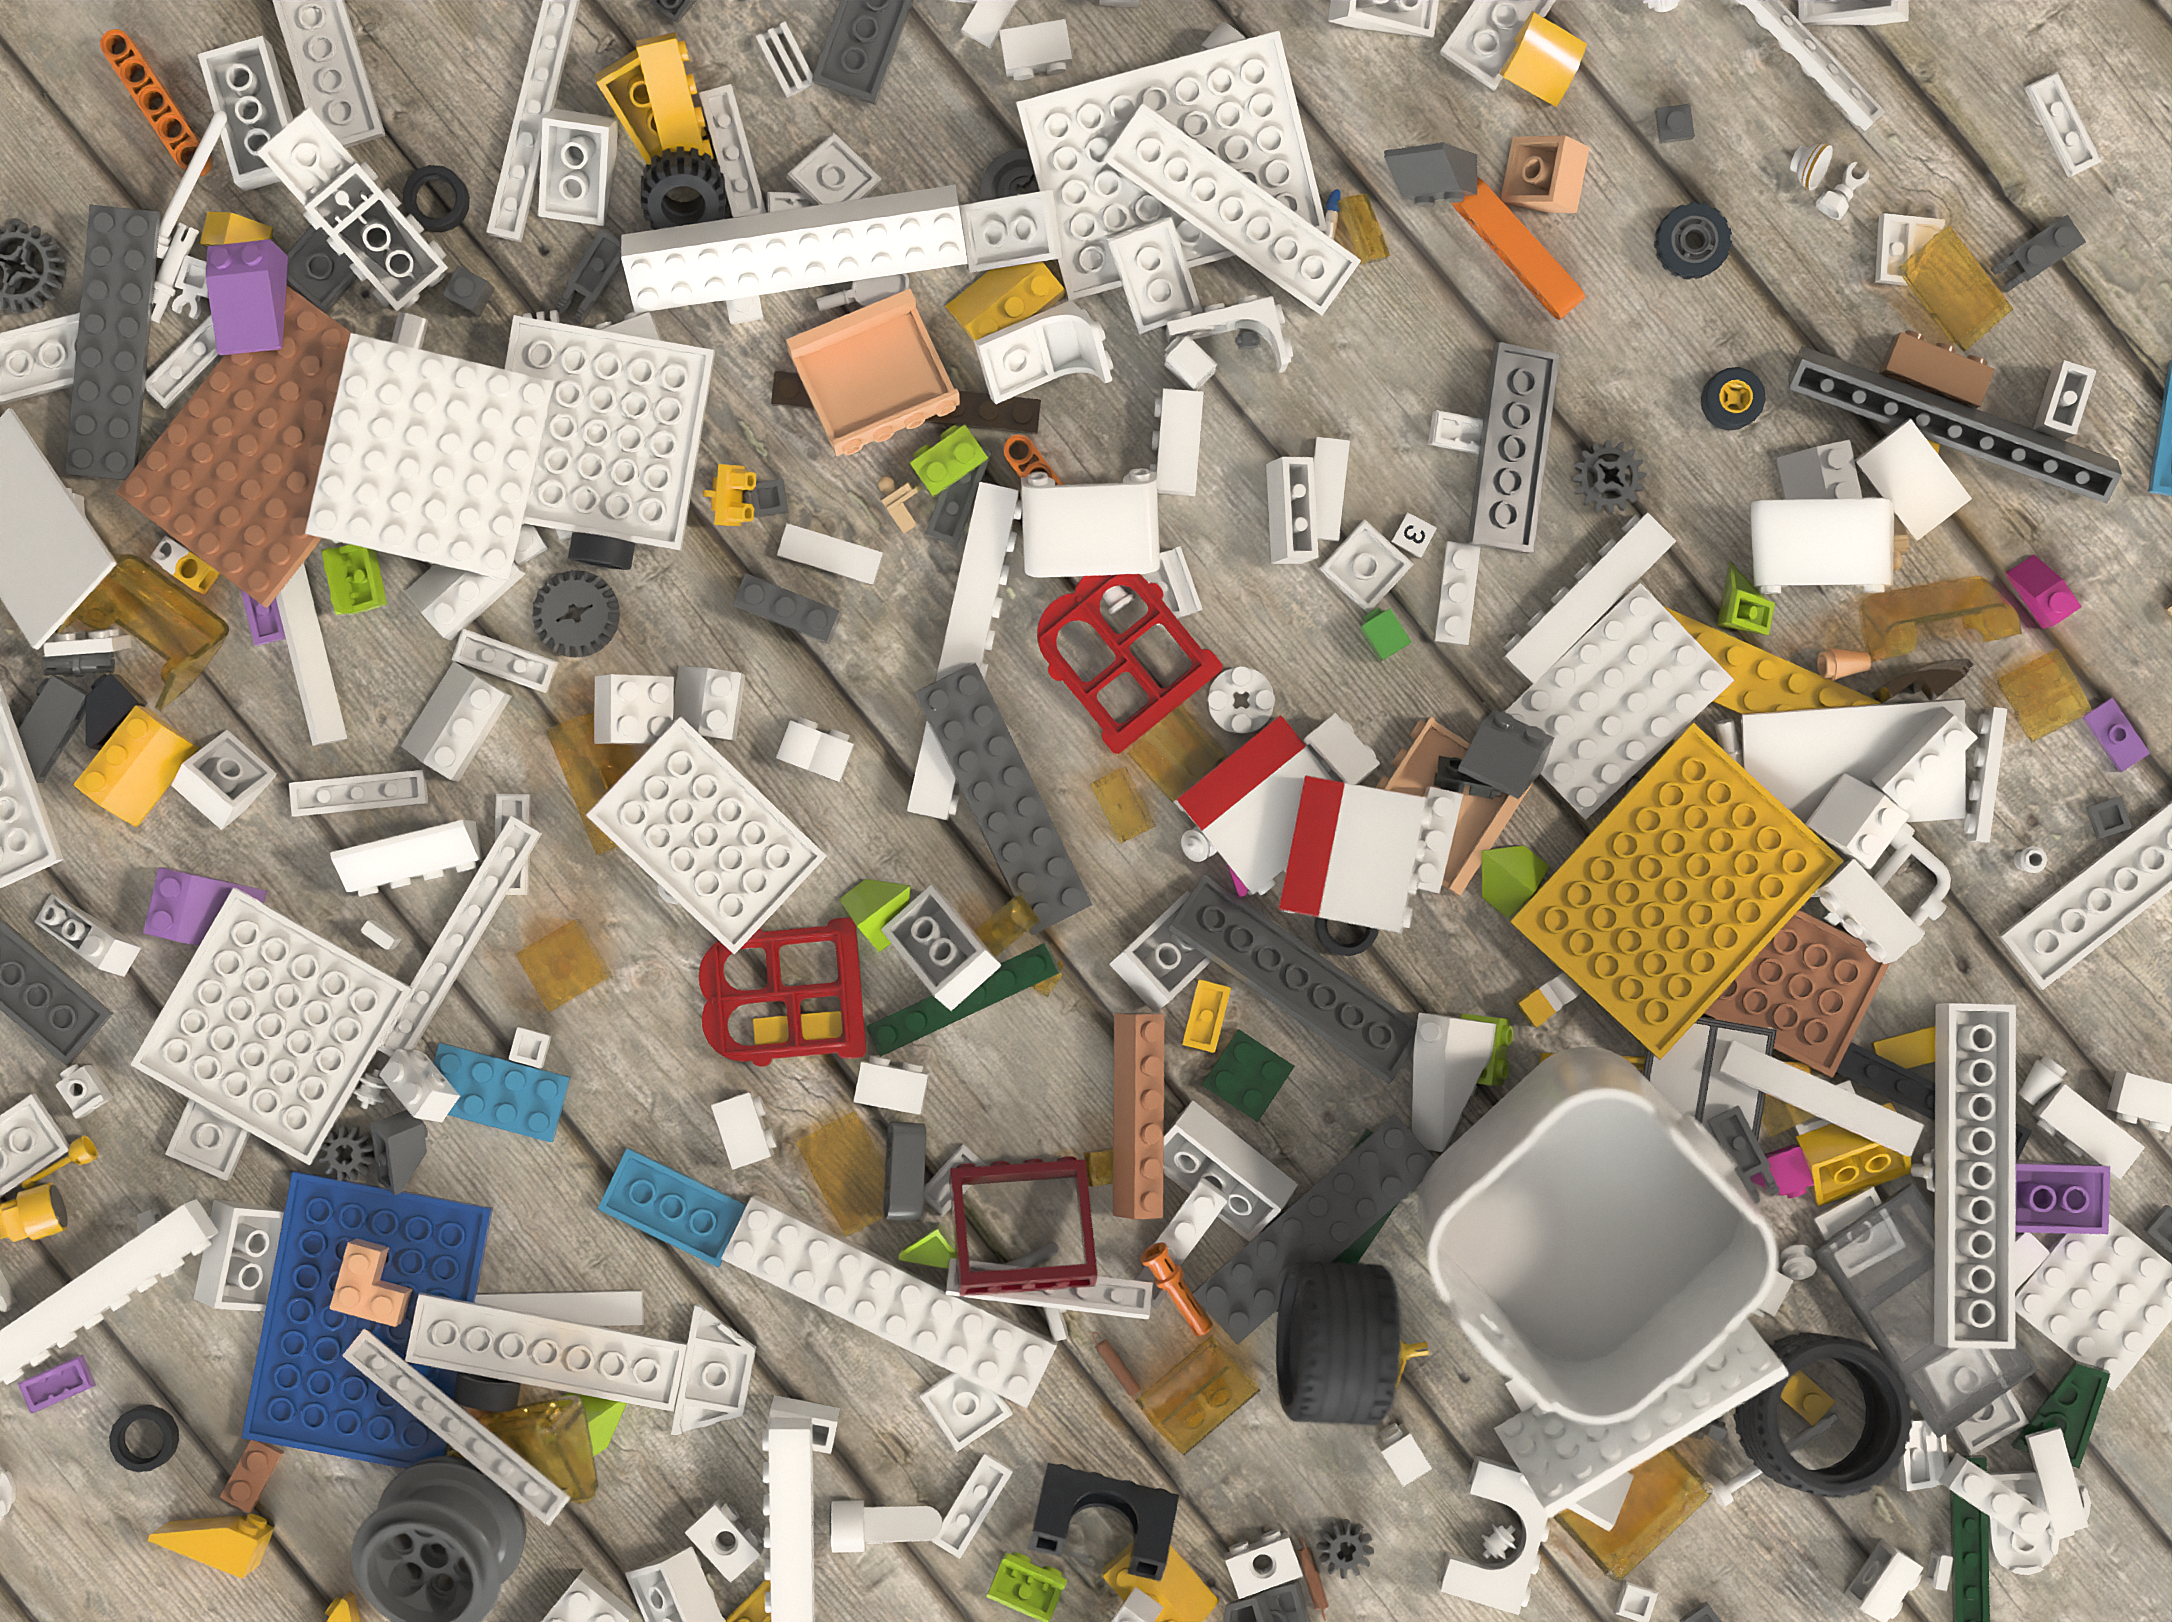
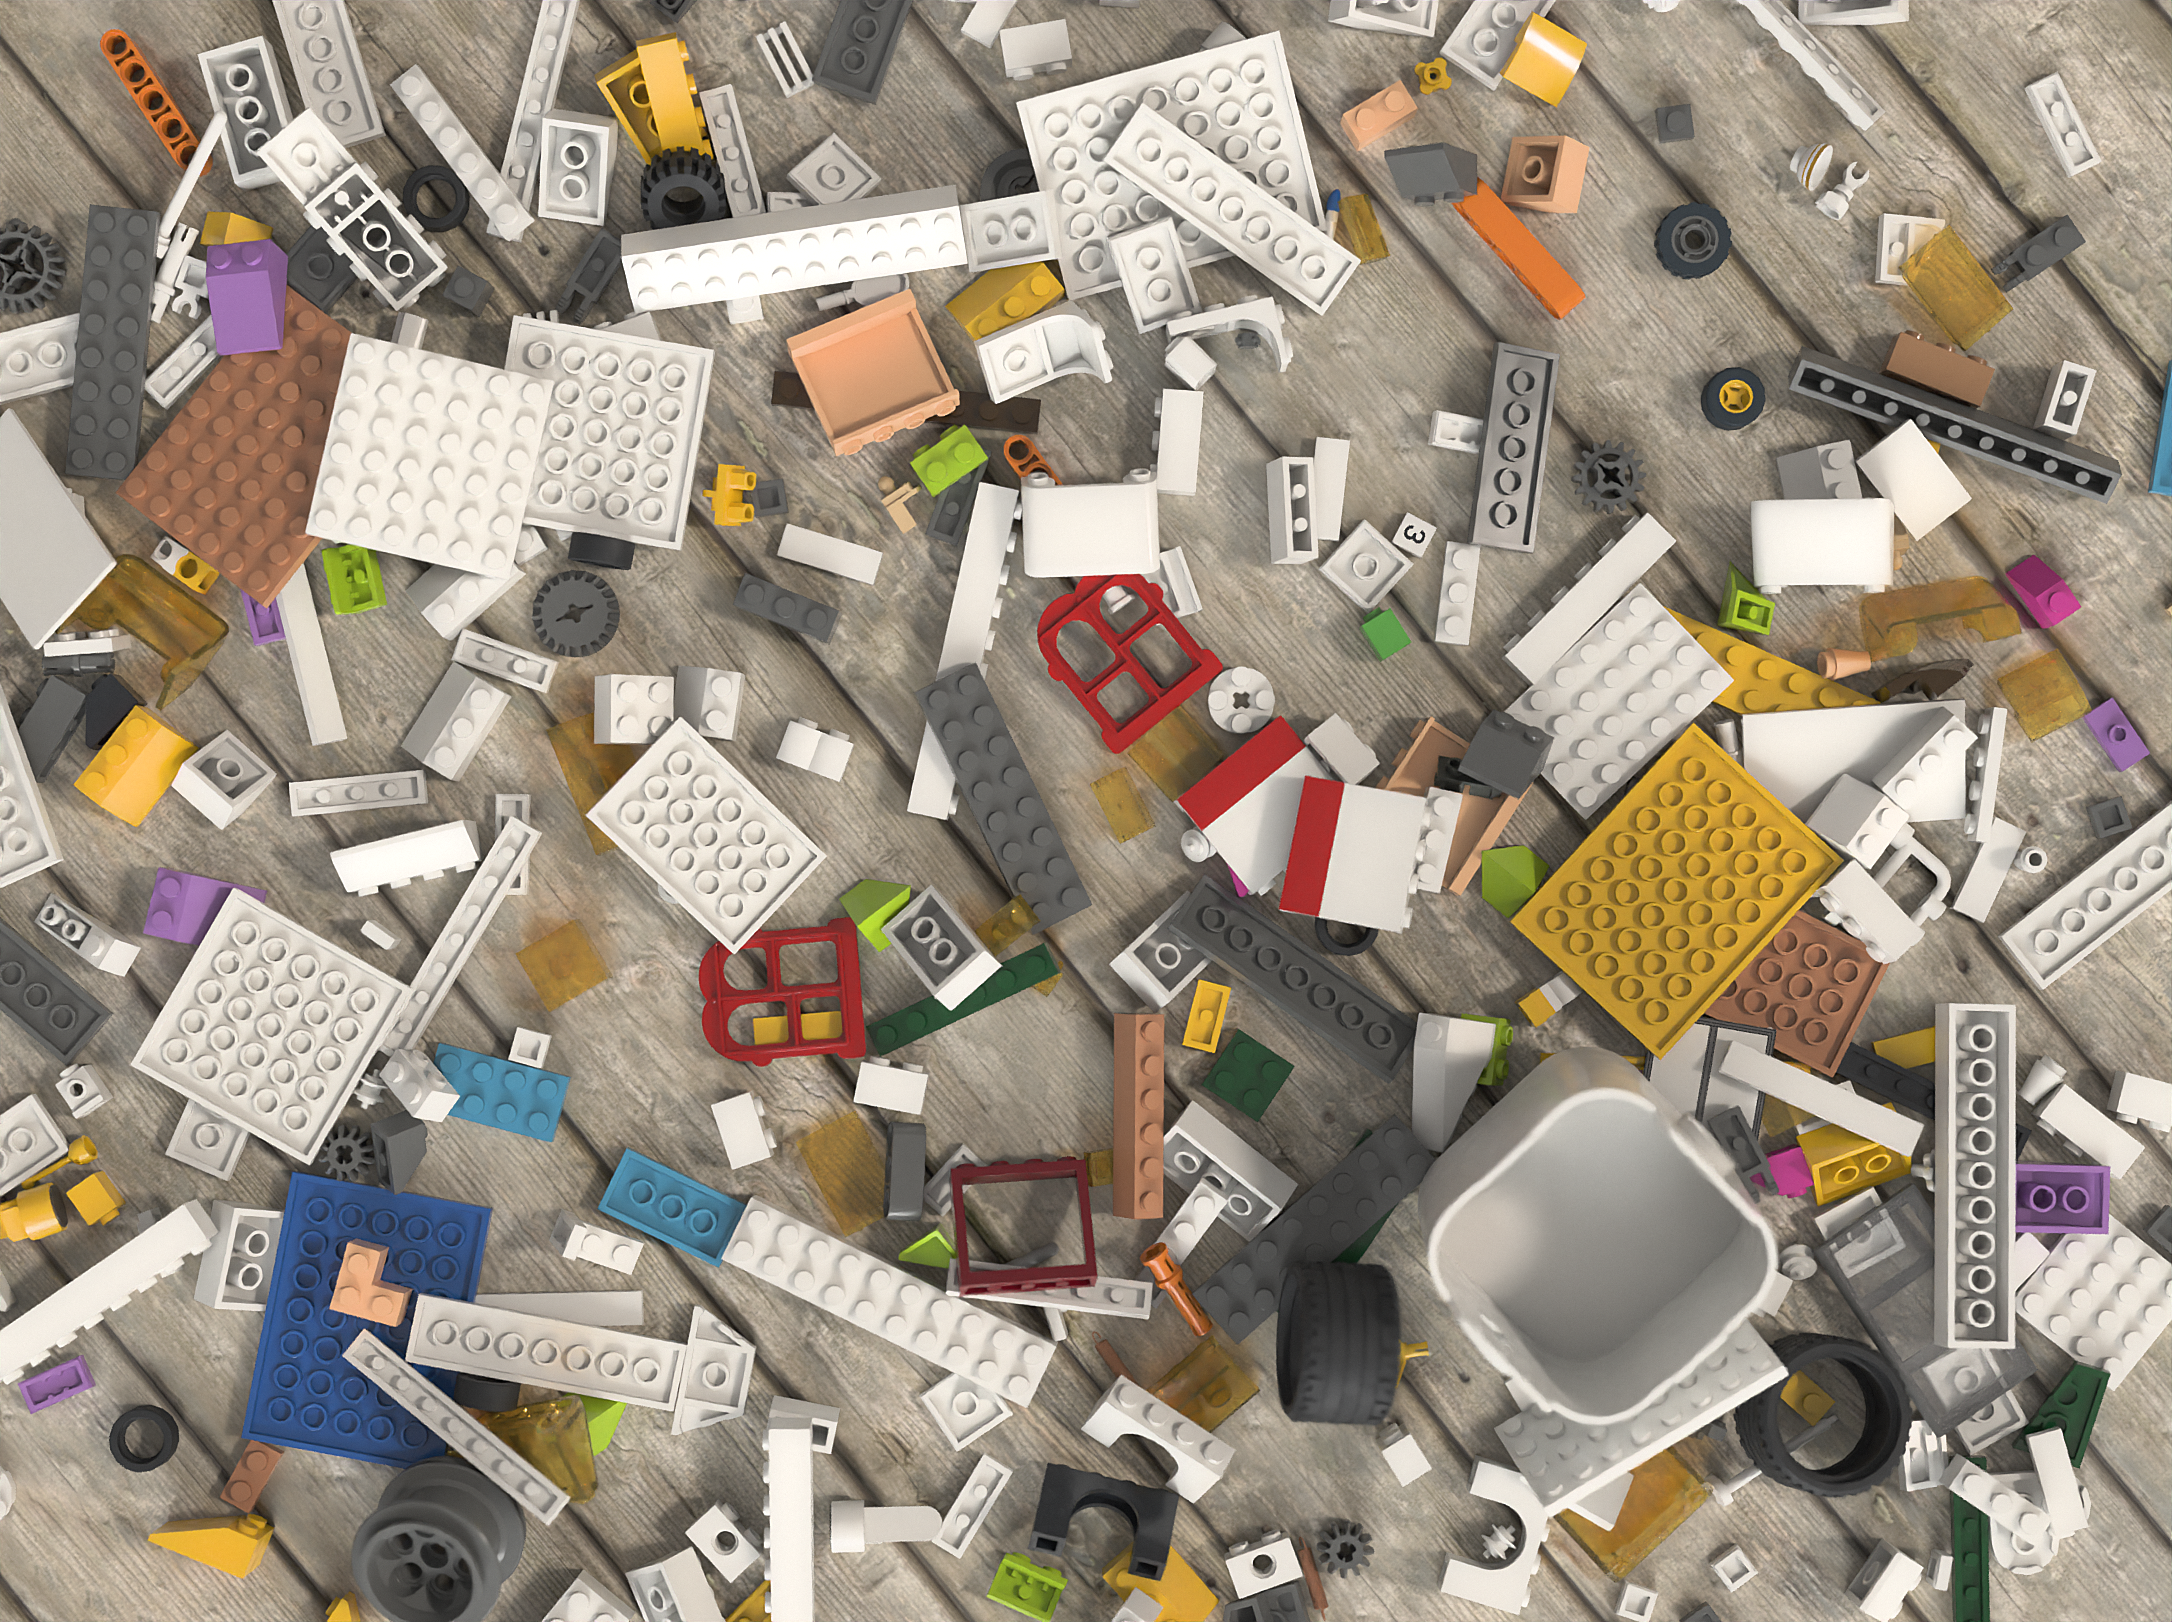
none -> yellow brick [66,1171,126,1226]
none -> white plate [390,64,535,241]
none -> white bracket [549,1209,644,1275]
none -> white arch [1081,1375,1236,1504]
none -> light nougat piece [1340,80,1418,152]
none -> yellow plate [1414,57,1452,95]
none -> white tile [1709,1543,1758,1593]
none -> white tile [1951,817,2026,923]

